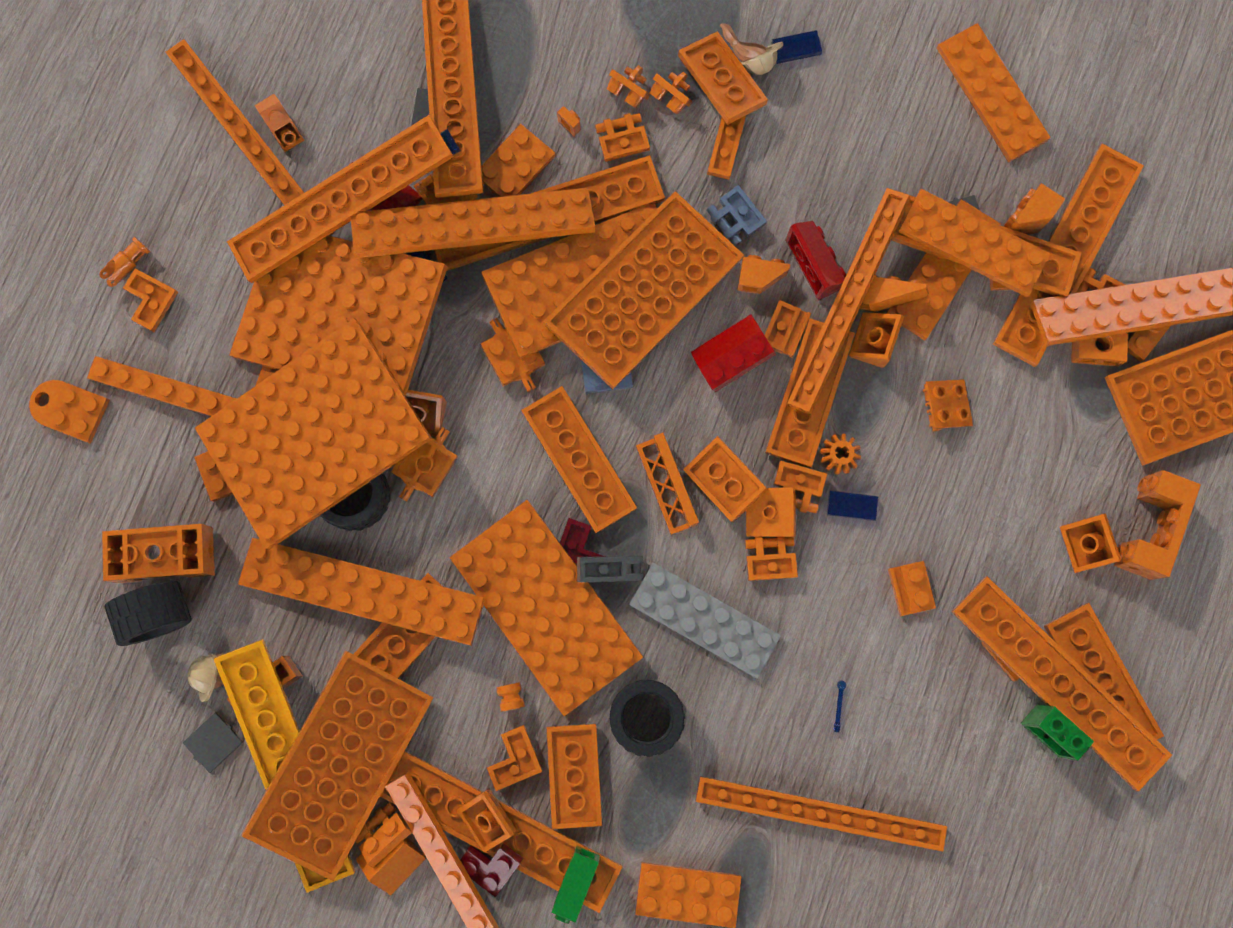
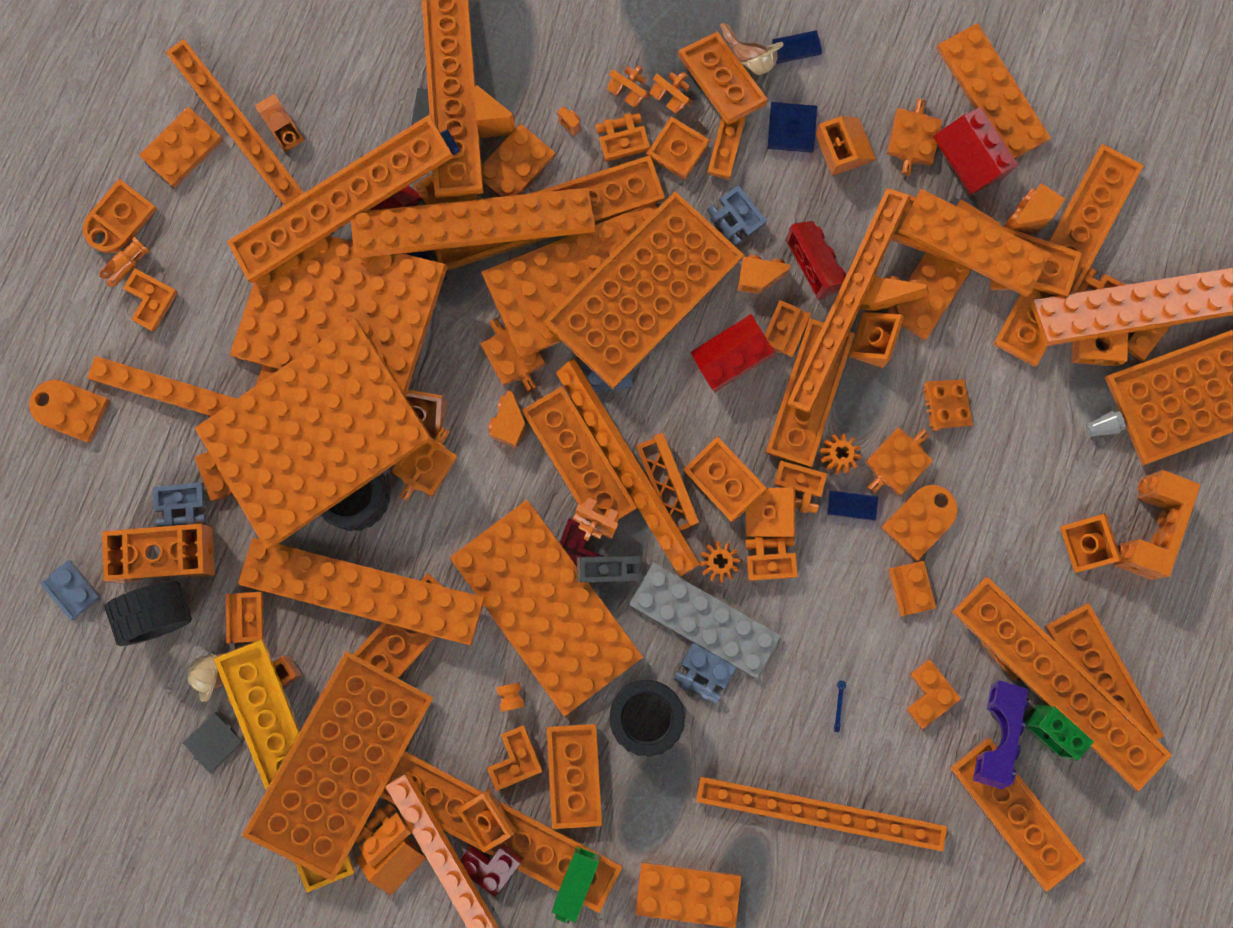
none -> sand blue plate [40,560,101,620]
none -> orange plate [83,178,157,253]
none -> orange plate [139,106,223,188]
none -> sand blue plate [153,482,207,527]
none -> orange plate [225,592,265,643]
none -> orange slope [474,85,516,138]
none -> orange slope [487,390,526,449]
none -> orange plate [556,359,700,577]
none -> orange hips [573,498,619,541]
none -> orange plate [646,116,710,180]
none -> sand blue plate [673,643,736,704]
none -> orange gear [699,541,741,583]
none -> clear blue plate [767,102,817,153]
none -> orange slope [815,116,876,176]
none -> orange plate [865,427,934,496]
none -> orange plate [881,485,957,561]
none -> orange plate [886,99,942,176]
none -> orange plate [906,659,961,729]
none -> red slope [933,107,1019,195]
none -> orange plate [949,737,1086,892]
none -> dark purple arch [973,680,1029,790]
none -> light grey cone [1086,411,1126,437]

